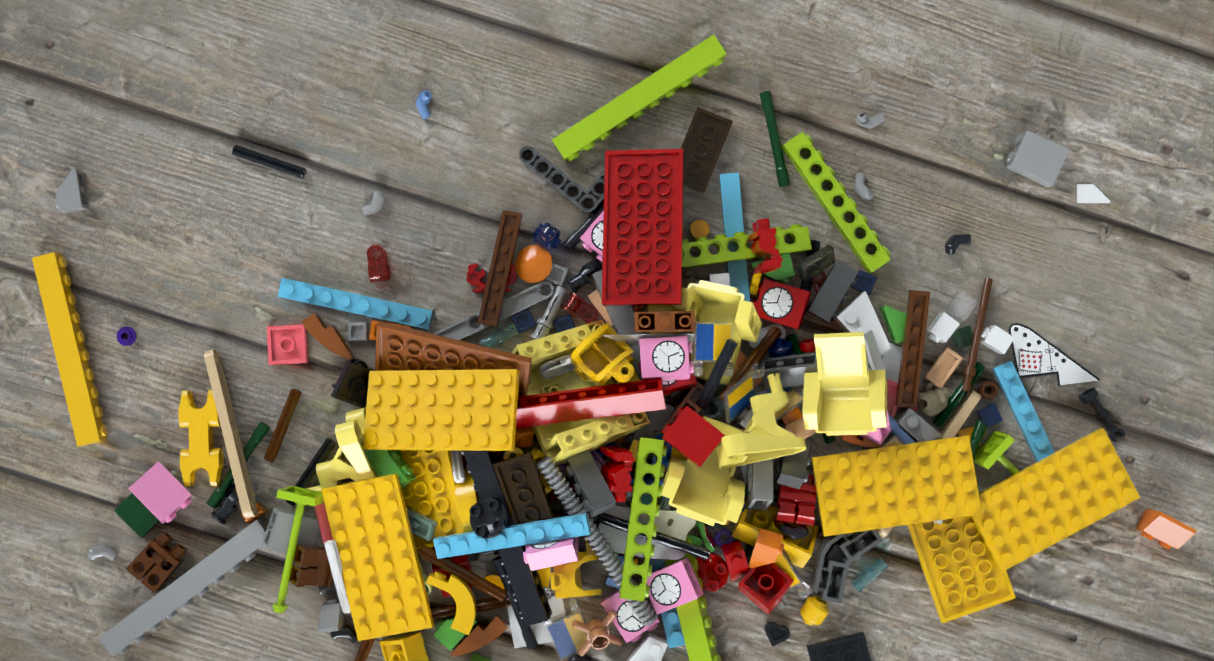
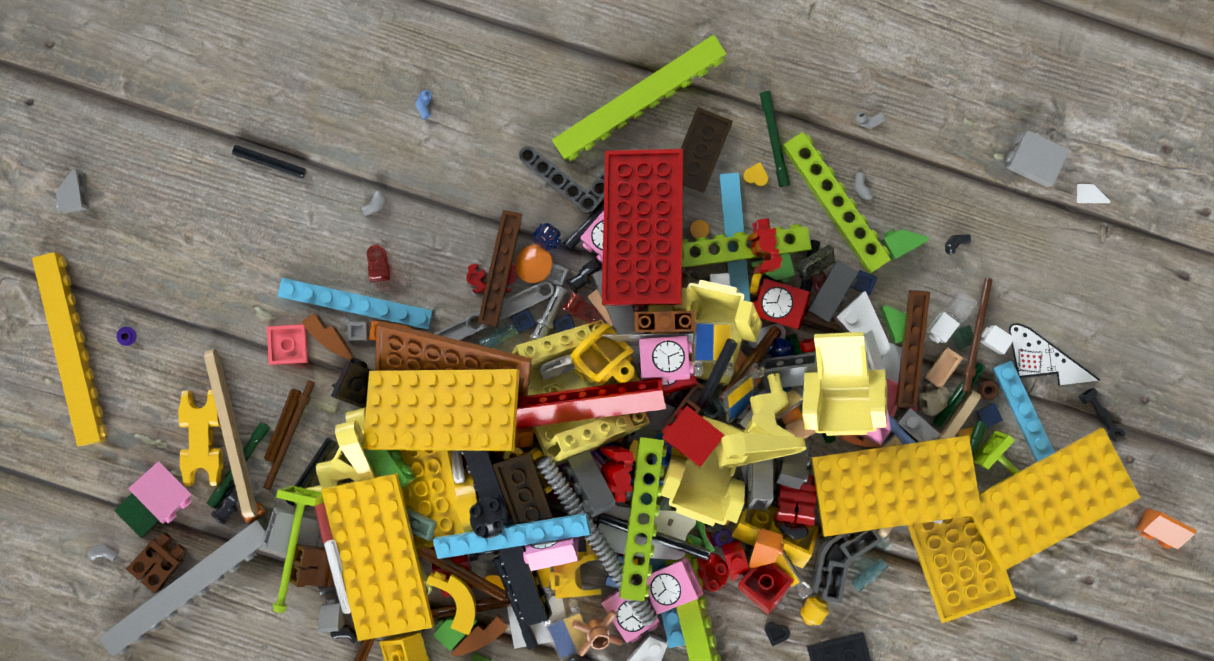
none -> reddish brown bar [263,380,315,490]
none -> yellow tile [743,162,768,187]
none -> bright green slope [880,229,929,260]

